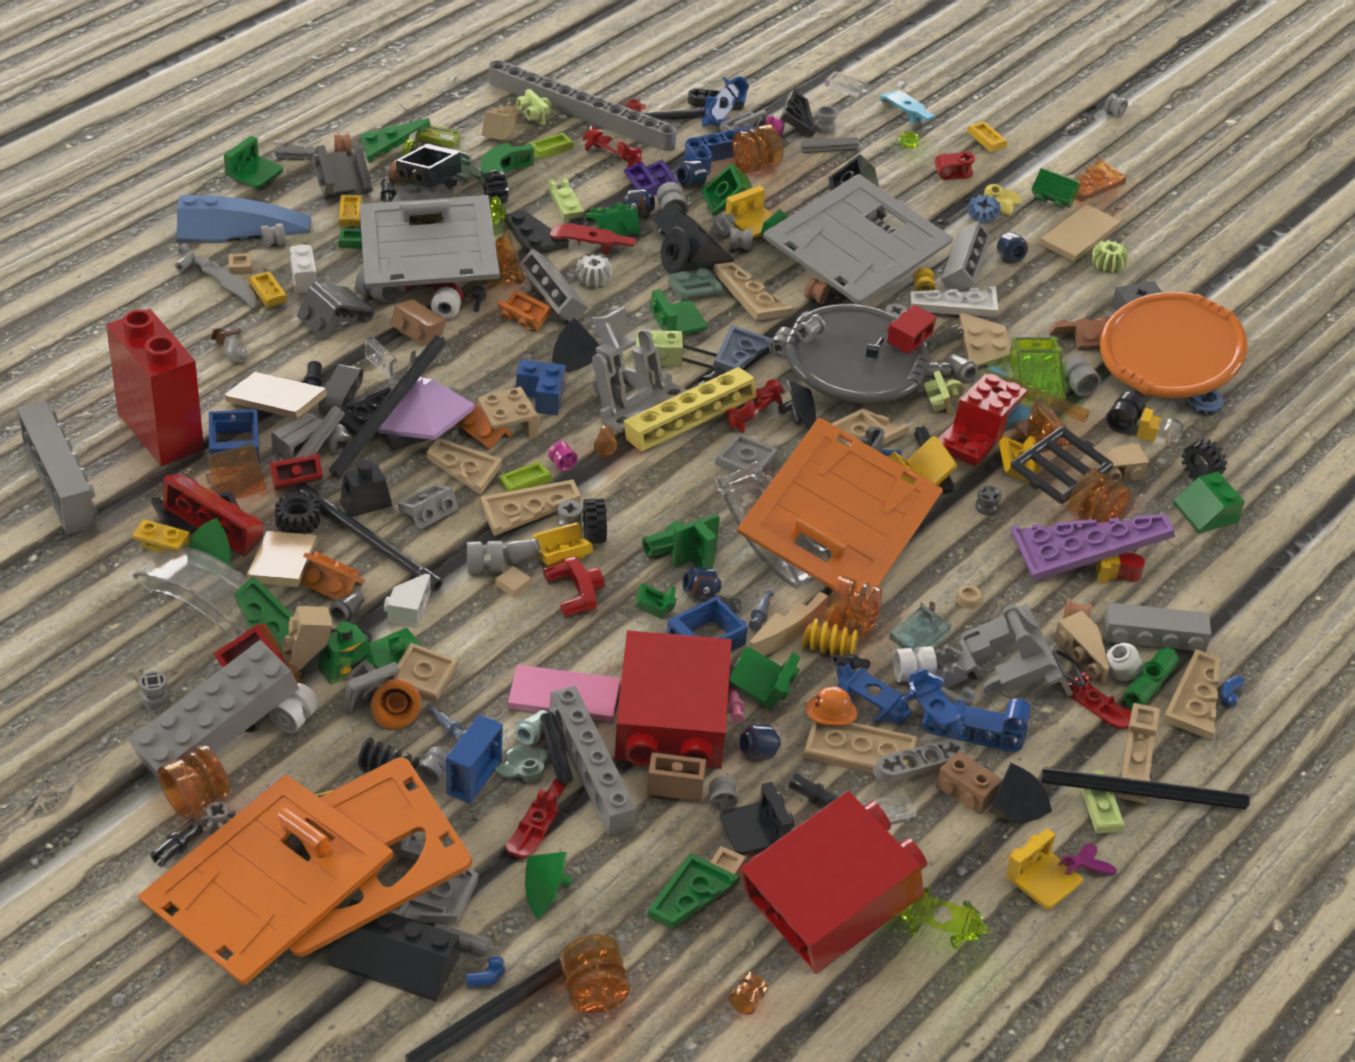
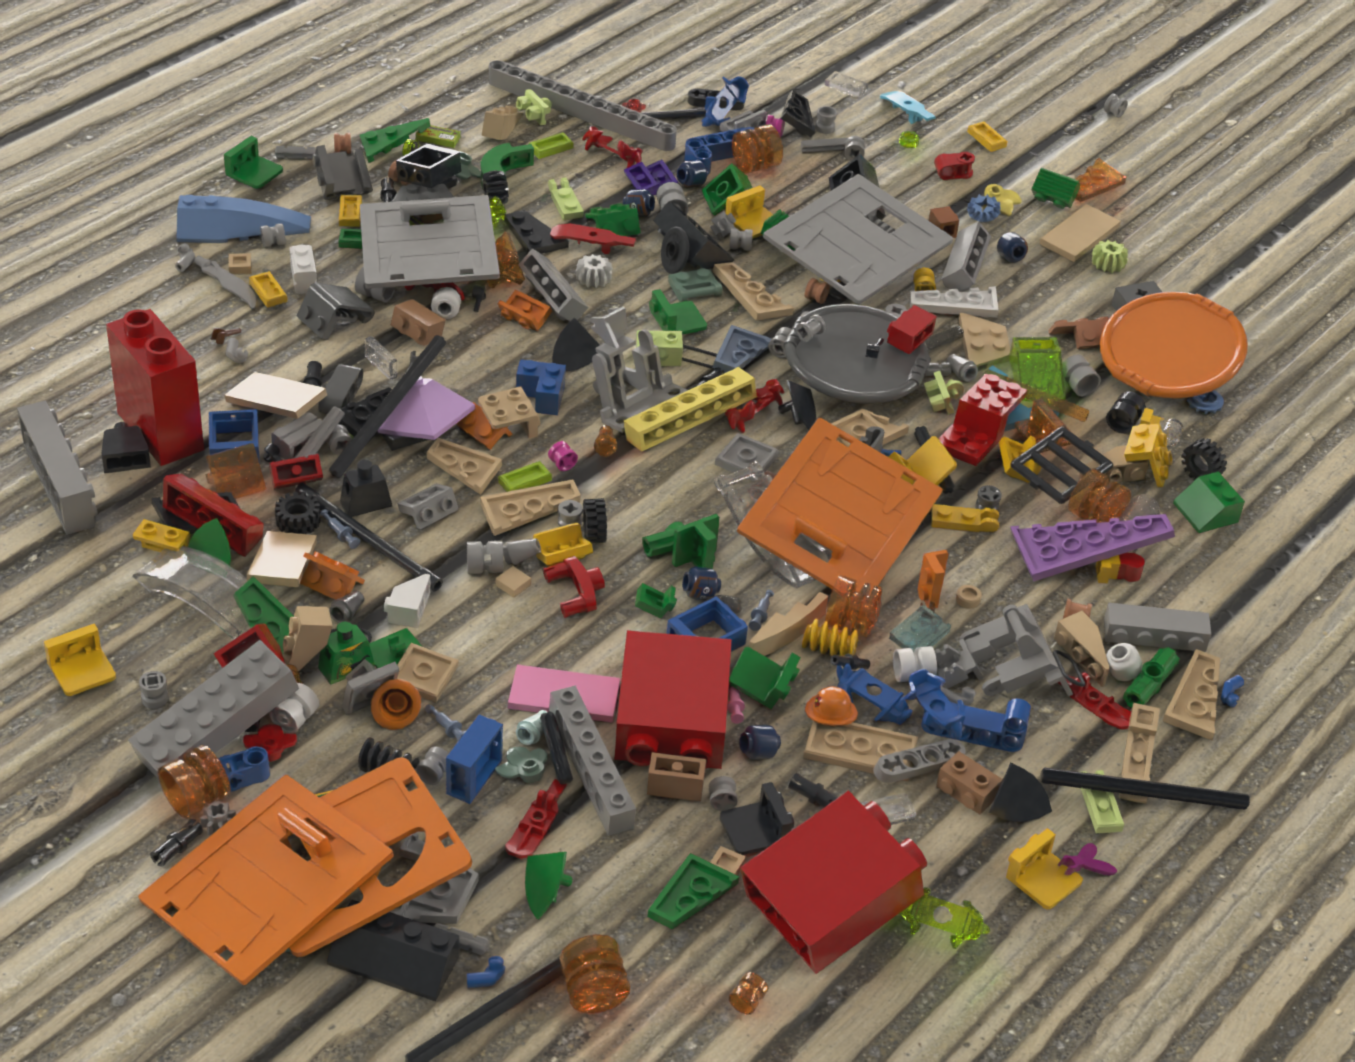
none -> yellow bracket [44,623,116,696]
none -> black torso [101,422,151,474]
none -> blue piece [214,746,270,792]
none -> red plate [242,723,297,762]
none -> black hand [264,443,282,462]
none -> sand blue piece [320,509,360,549]
none -> light grey wheel [845,136,865,161]
none -> orange bracket [917,550,949,608]
none -> dark orange brick [928,206,960,238]
none -> yellow hinge [931,504,999,532]
none -> yellow bracket [1124,424,1173,488]

